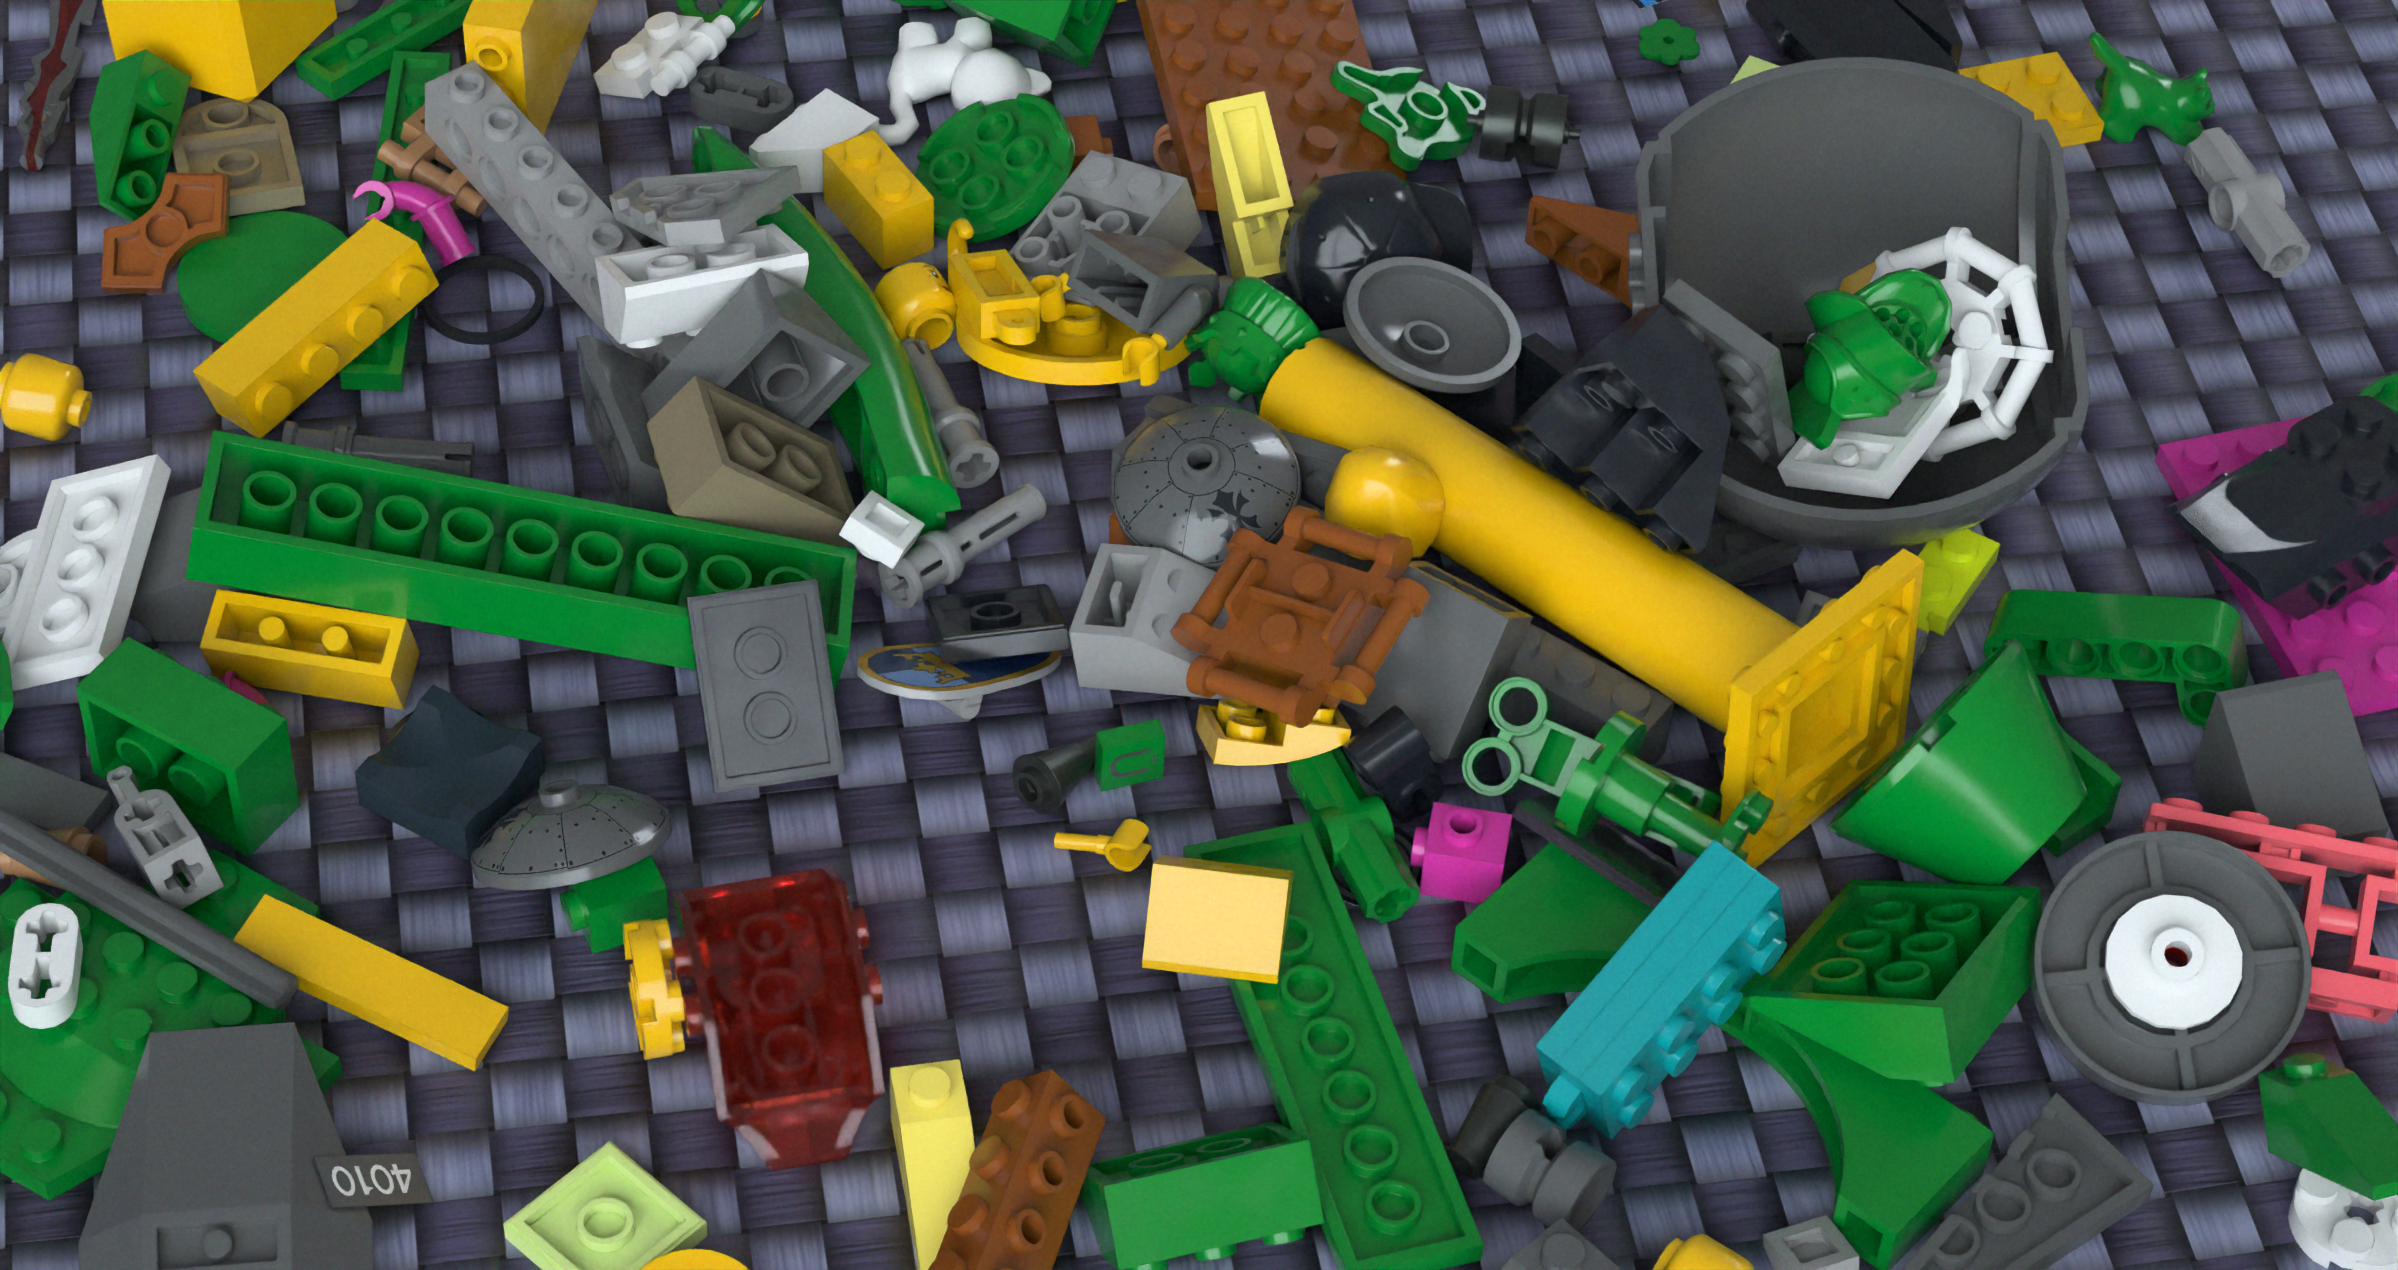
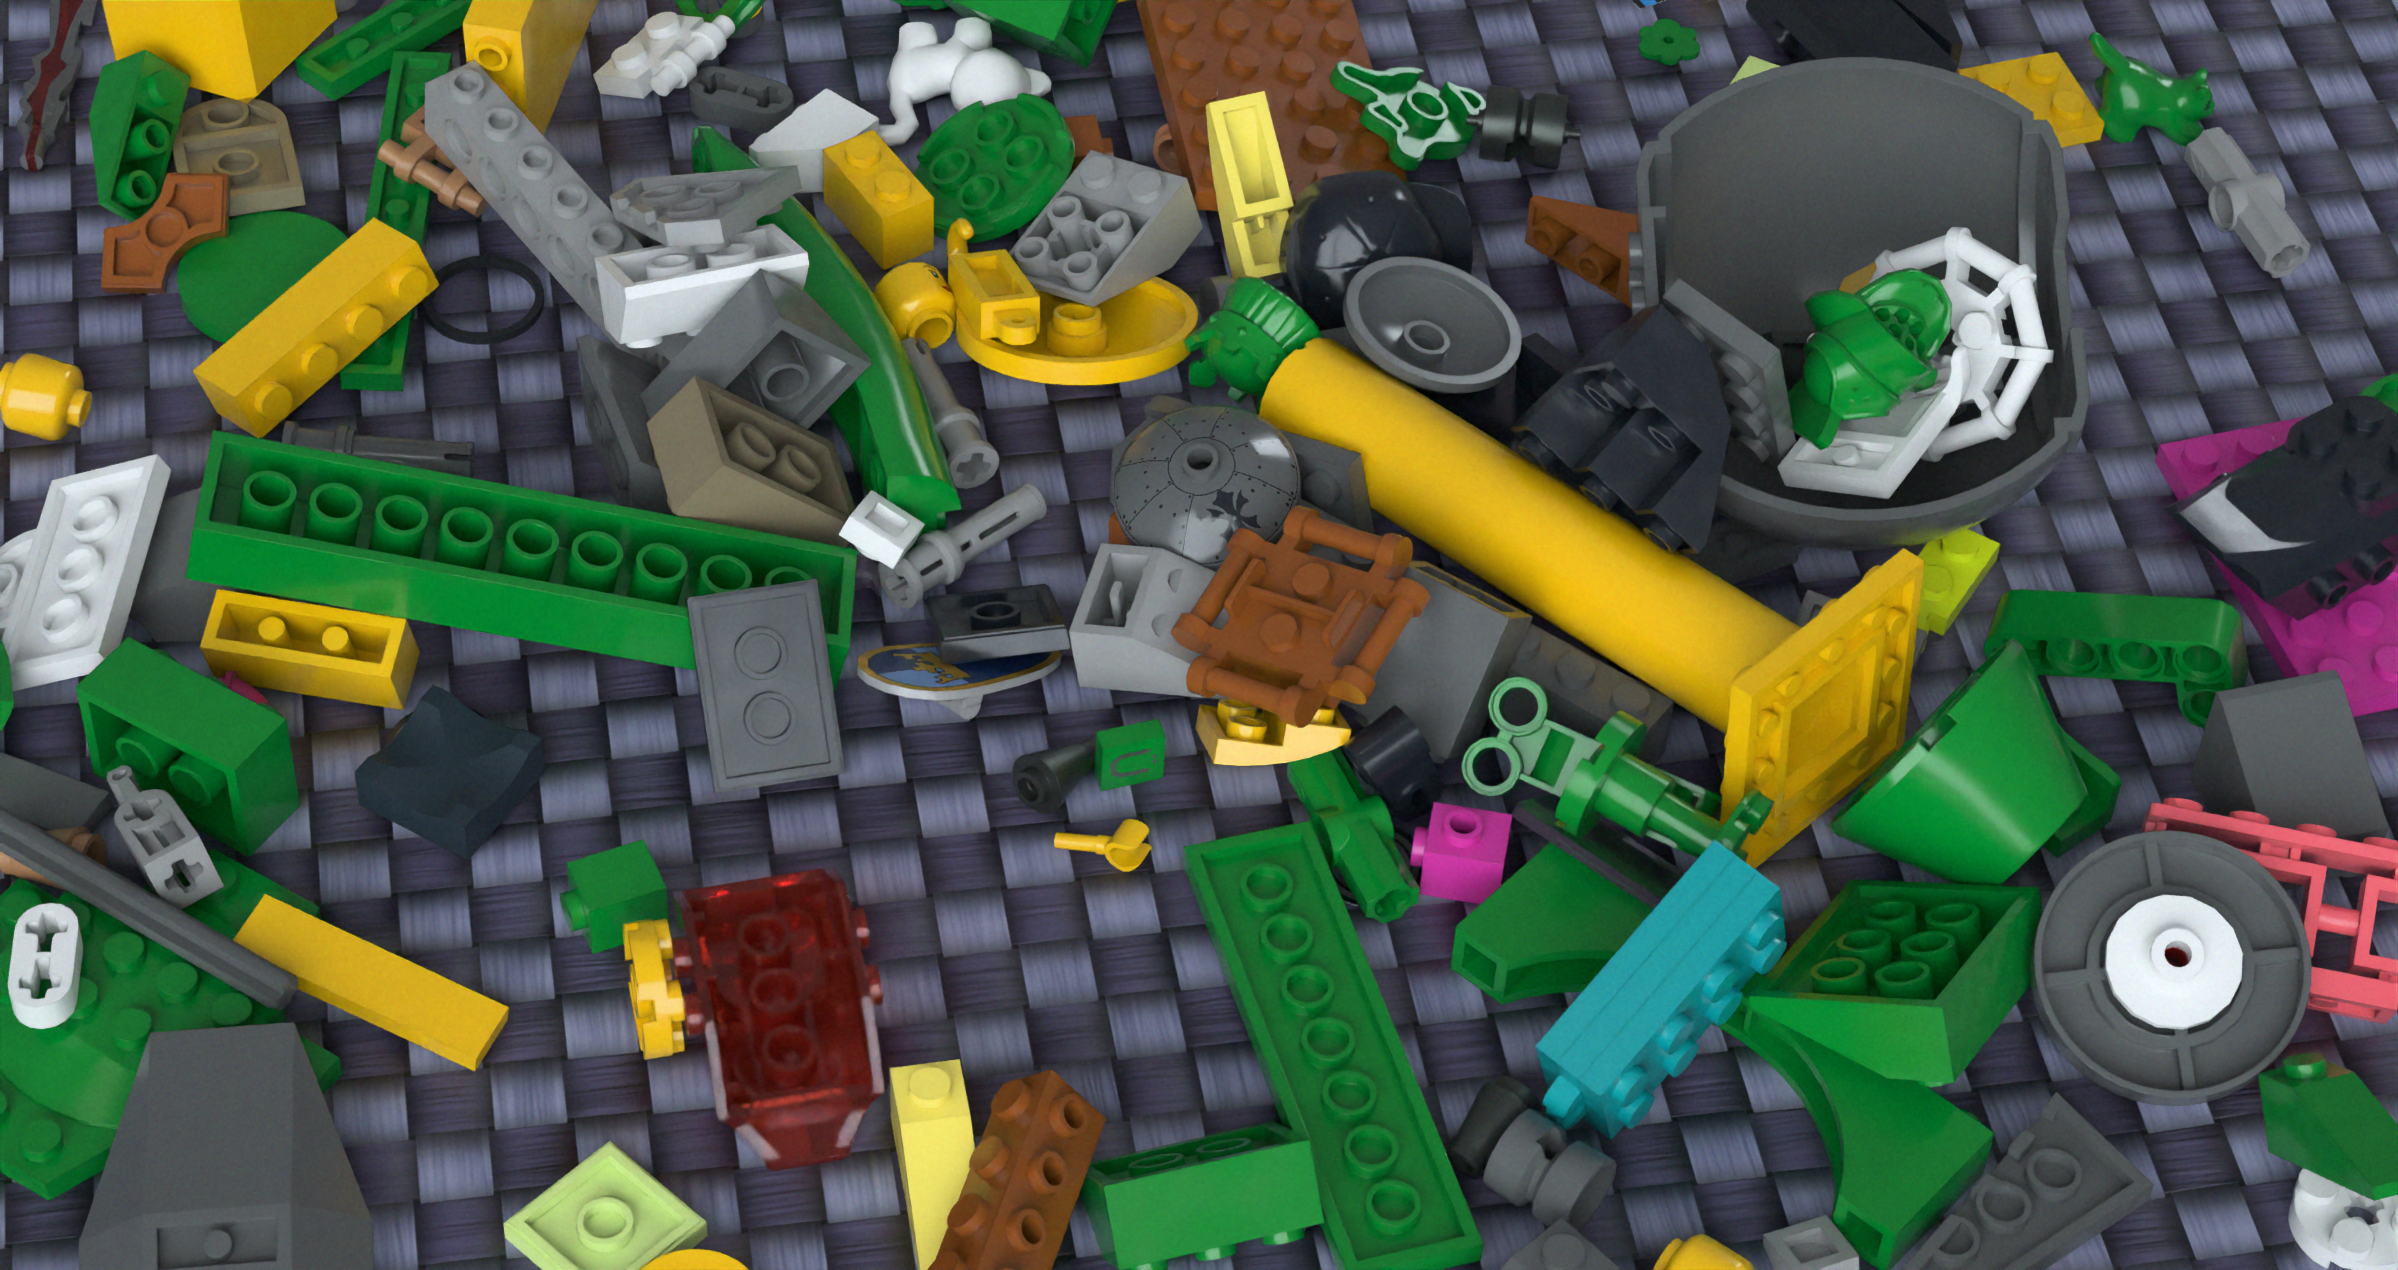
dark grey sticker [313,1153,434,1208] -> none
dark pink piece [353,179,477,267] -> none
dark grey dish [471,779,672,890] -> none
dark grey torso [1030,229,1220,386] -> none
yellow slope [1142,855,1294,984] -> none
yellow piece [1324,445,1445,560] -> none

